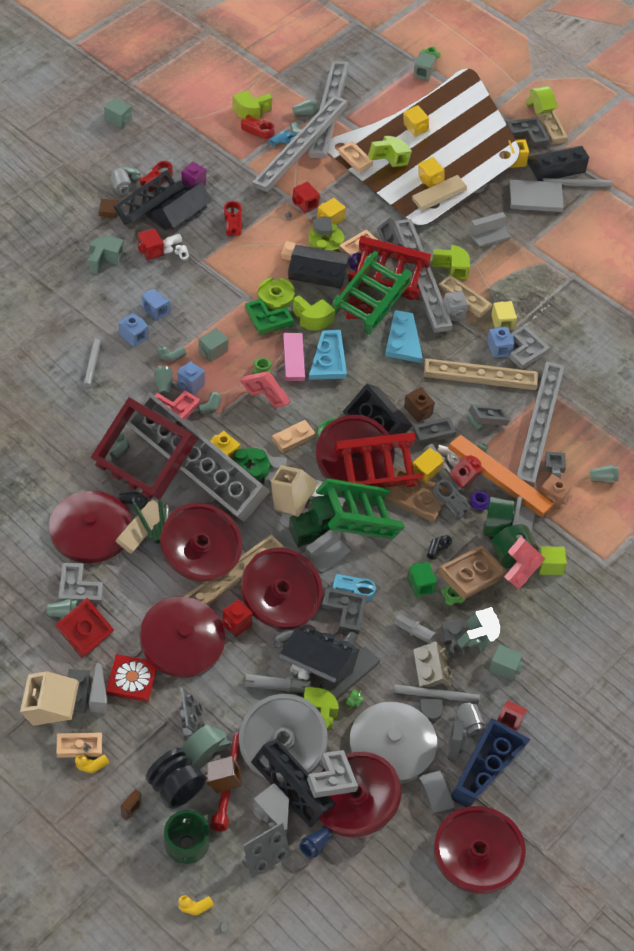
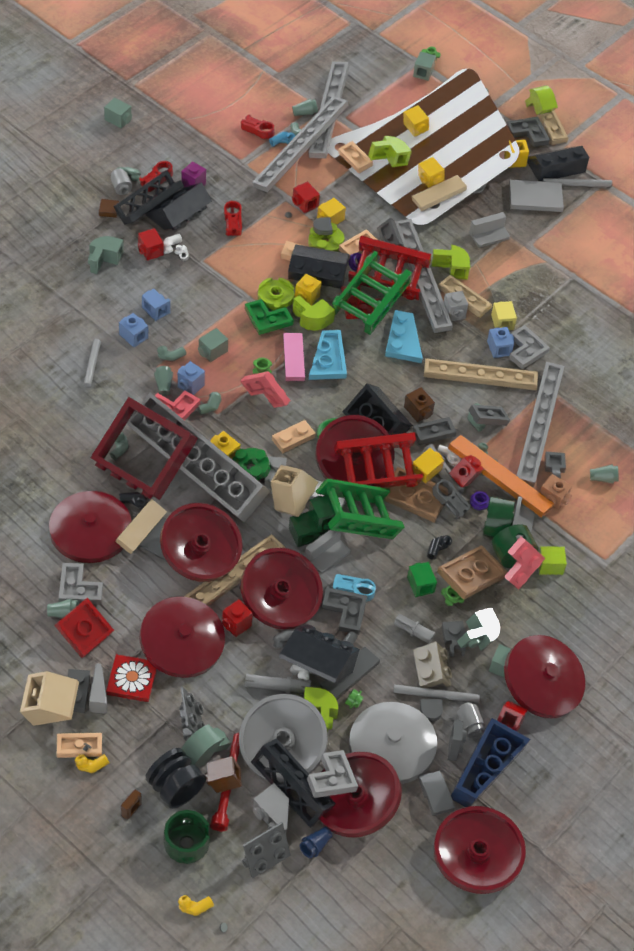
dark green plant [133,501,169,544] -> none
lime brick [232,90,273,120] -> none
none -> yellow brick [295,274,321,306]
none -> dark red dish [504,635,585,719]

